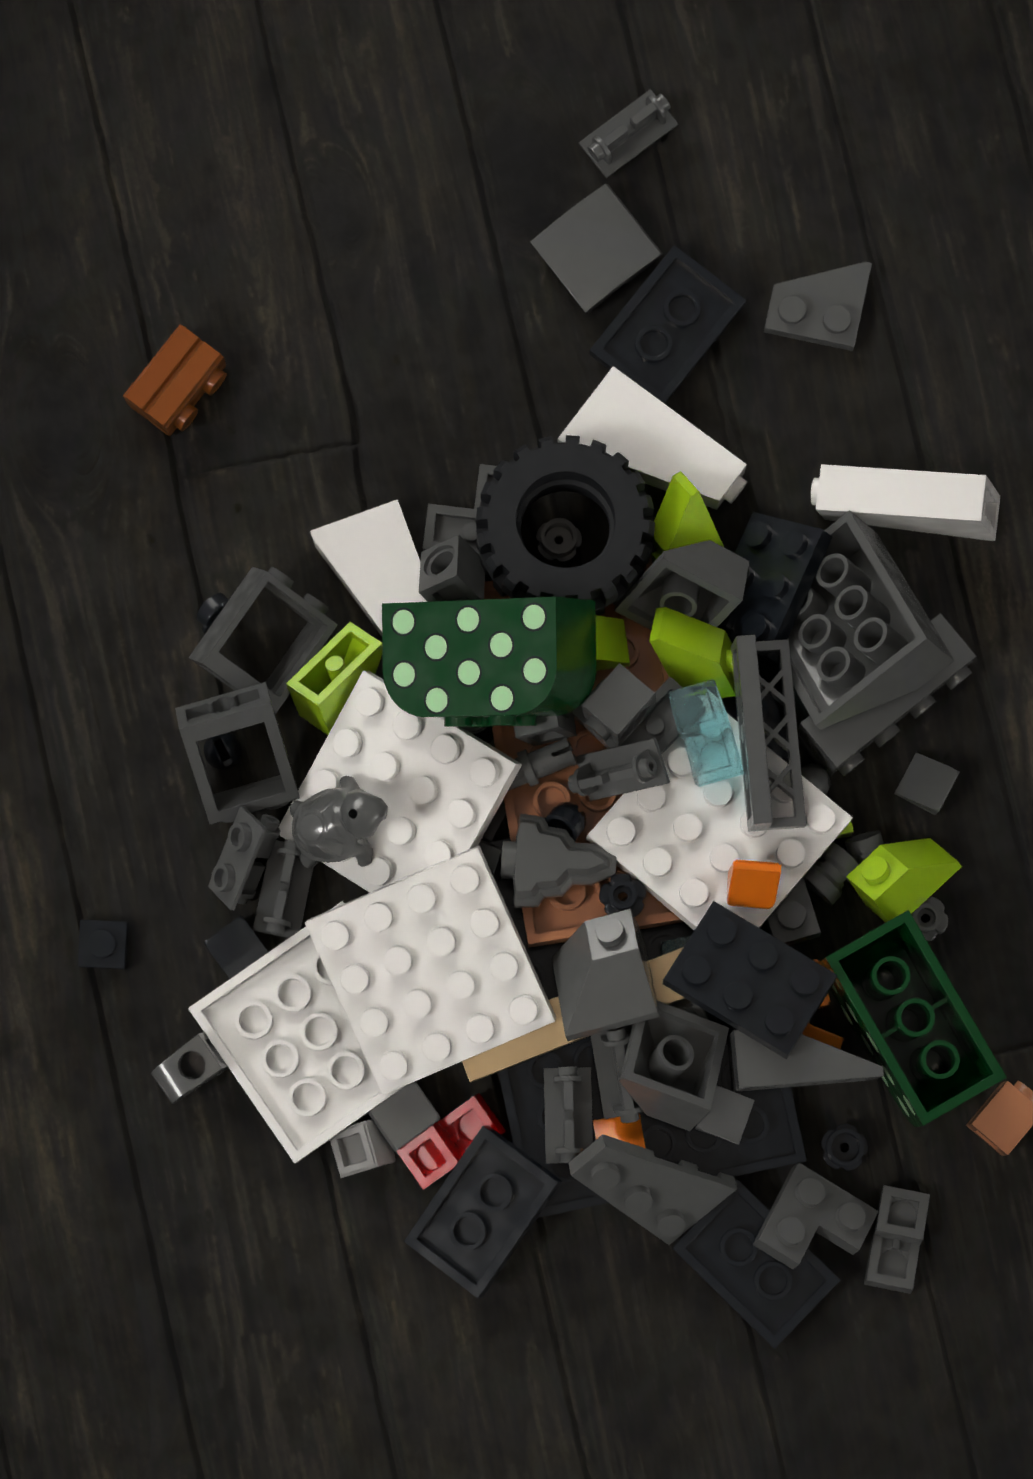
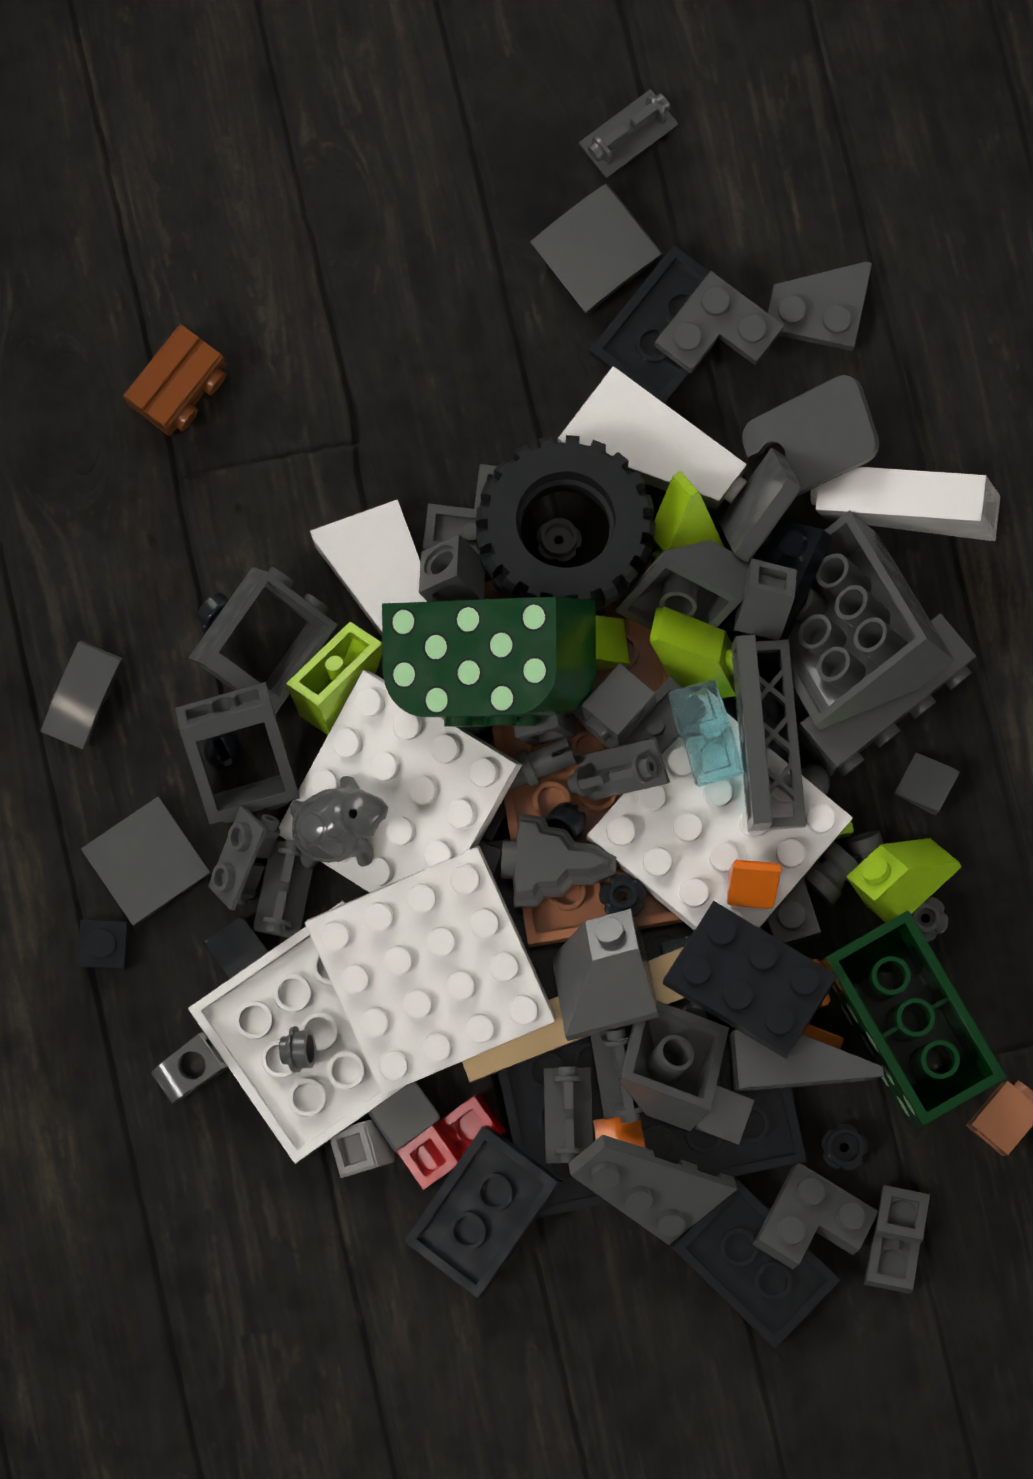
none -> dark grey slope [40,641,123,749]
none -> dark grey tile [81,796,211,927]
none -> dark grey plate [279,1026,316,1073]
none -> dark grey plate [654,271,784,374]
none -> dark grey tile [719,448,801,562]
none -> dark grey panel [734,558,797,640]
none -> dark grey piece [742,375,879,497]

